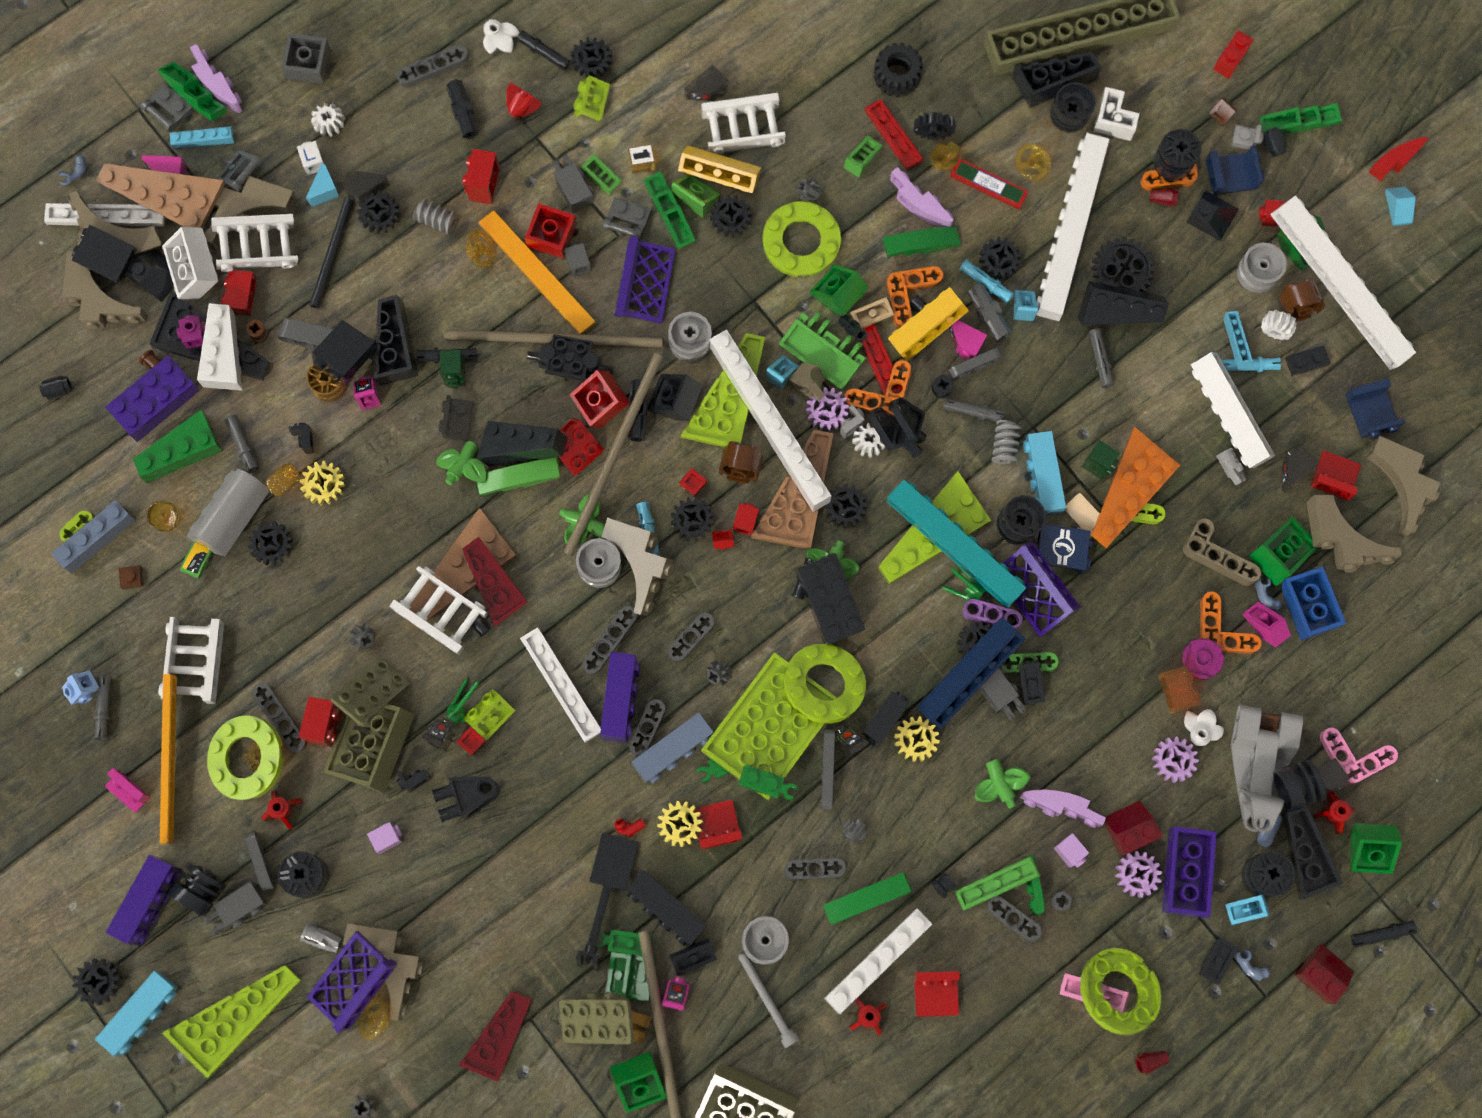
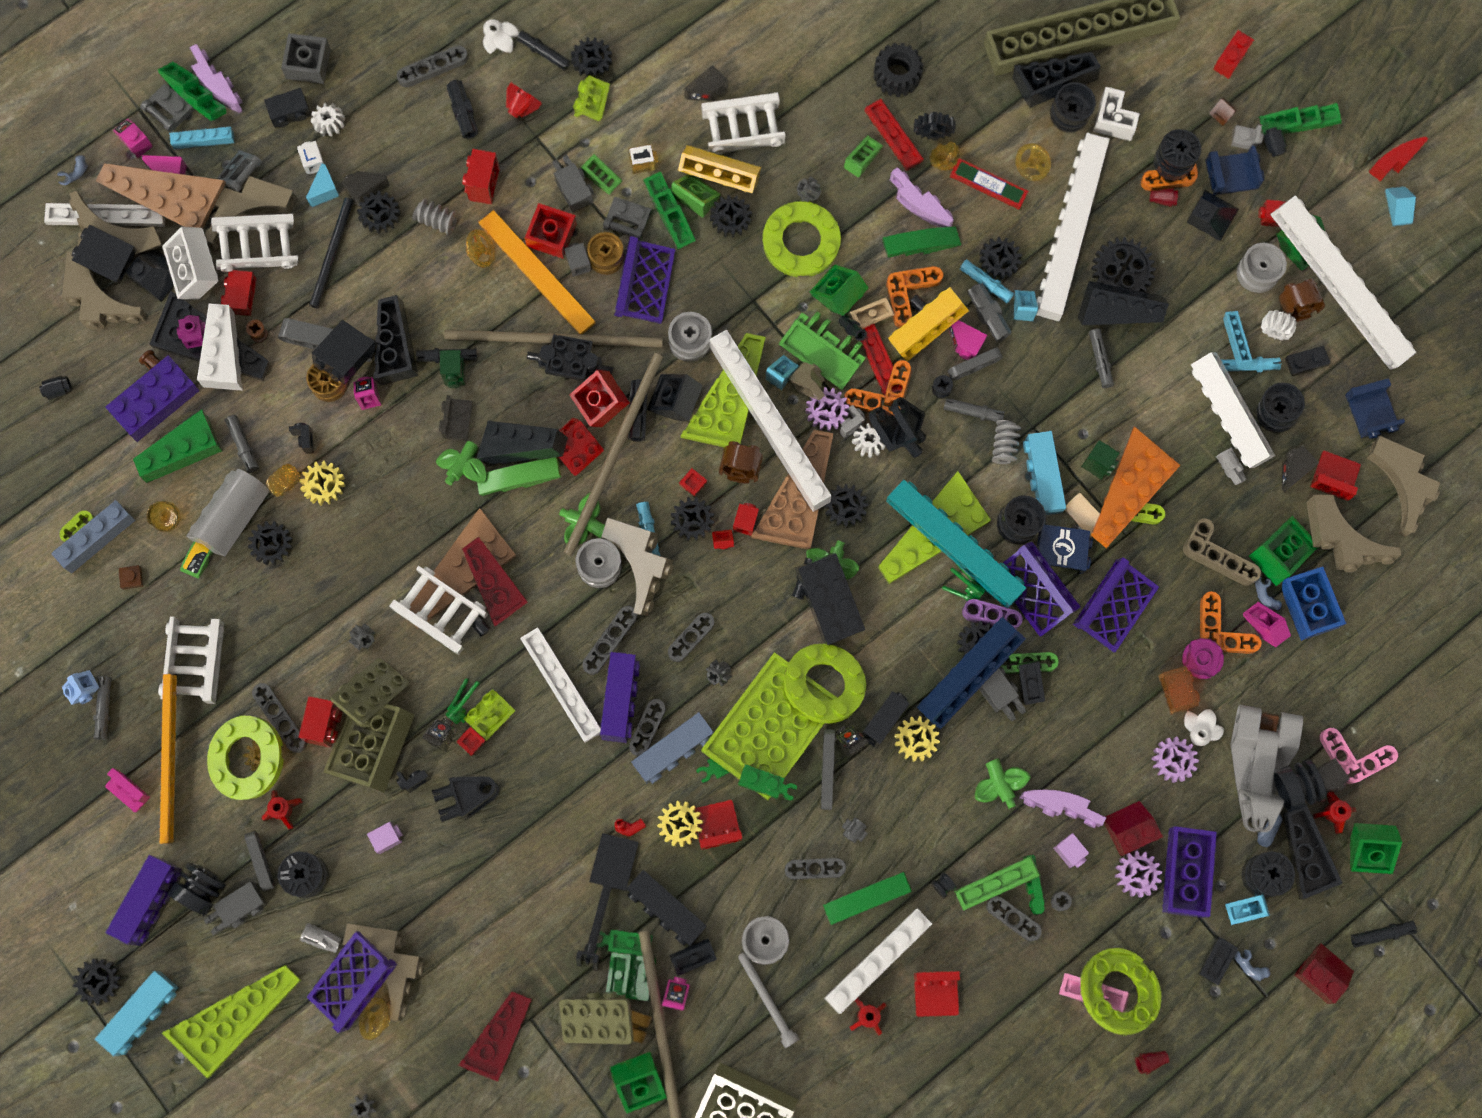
none -> dark pink slope [113,119,153,158]
none -> black brick [264,88,311,128]
none -> pearl gold wheel [587,232,624,275]
none -> dark purple fence [1073,557,1159,653]
none -> black wheel [1256,383,1305,433]

